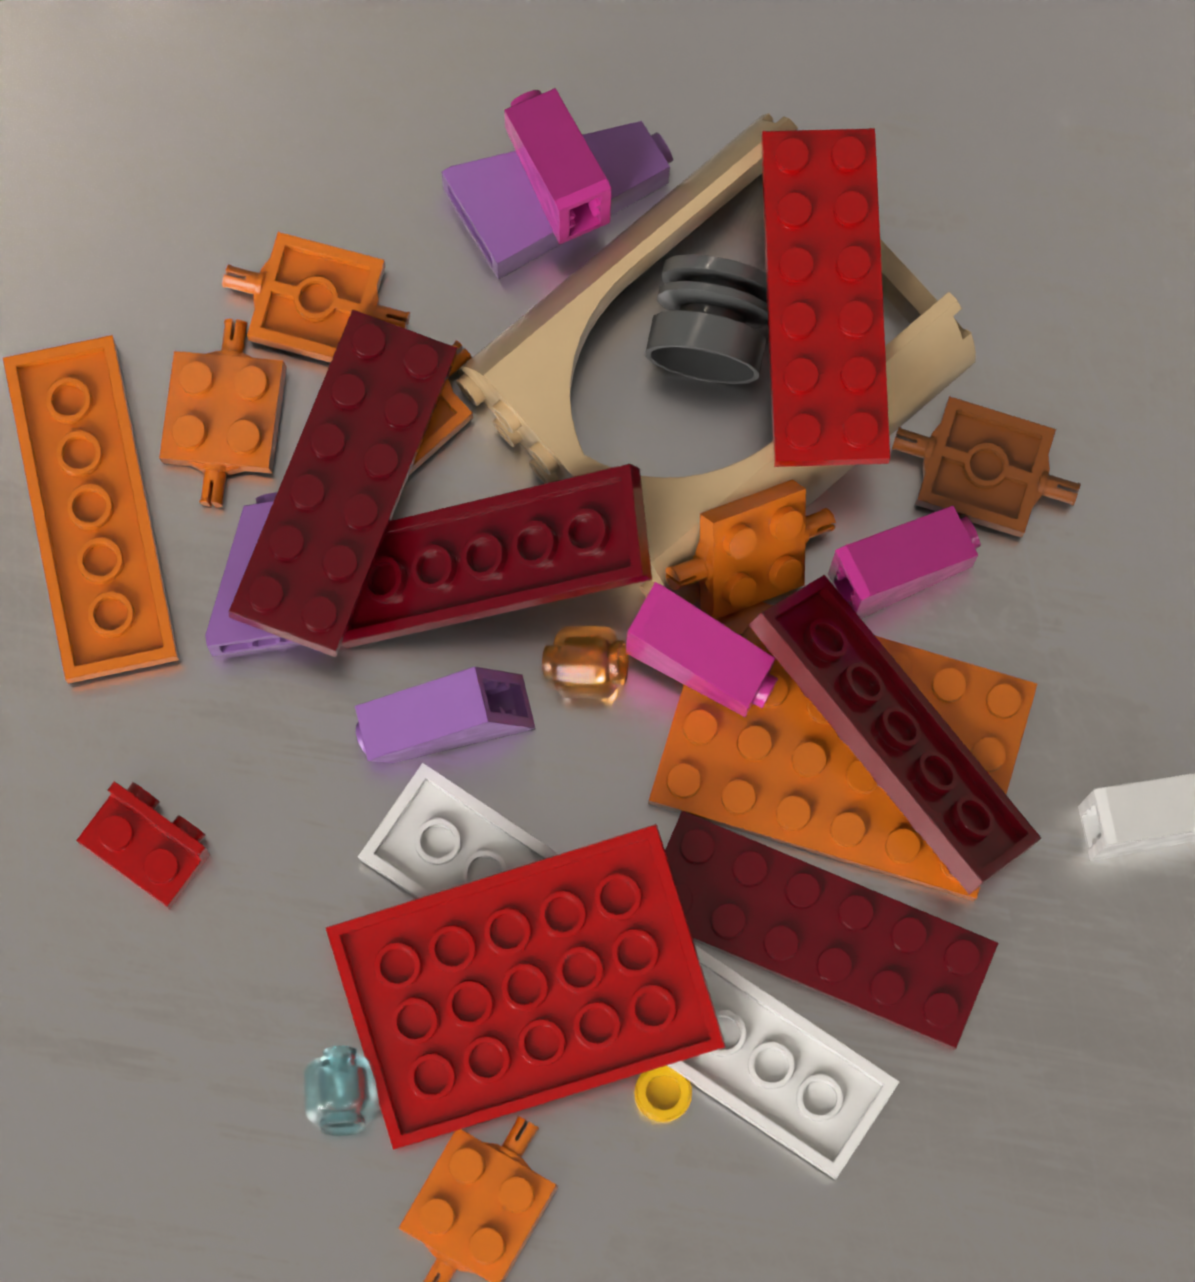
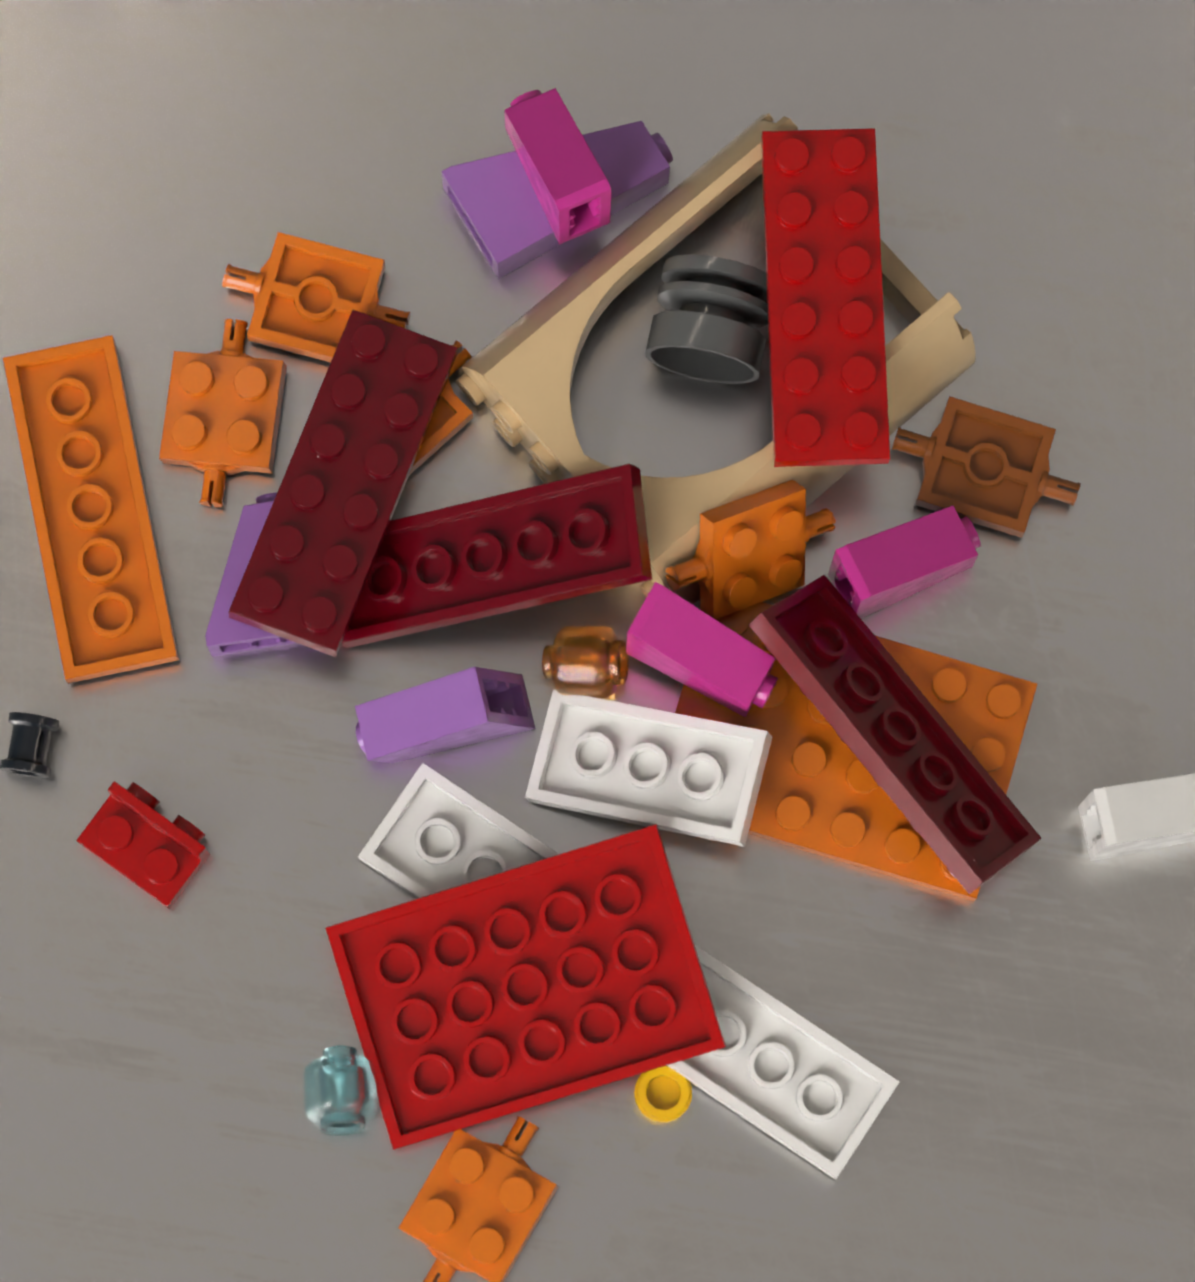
dark red plate [665,811,999,1050] -> none
none -> black bush [0,712,60,778]
none -> white plate [525,689,772,847]

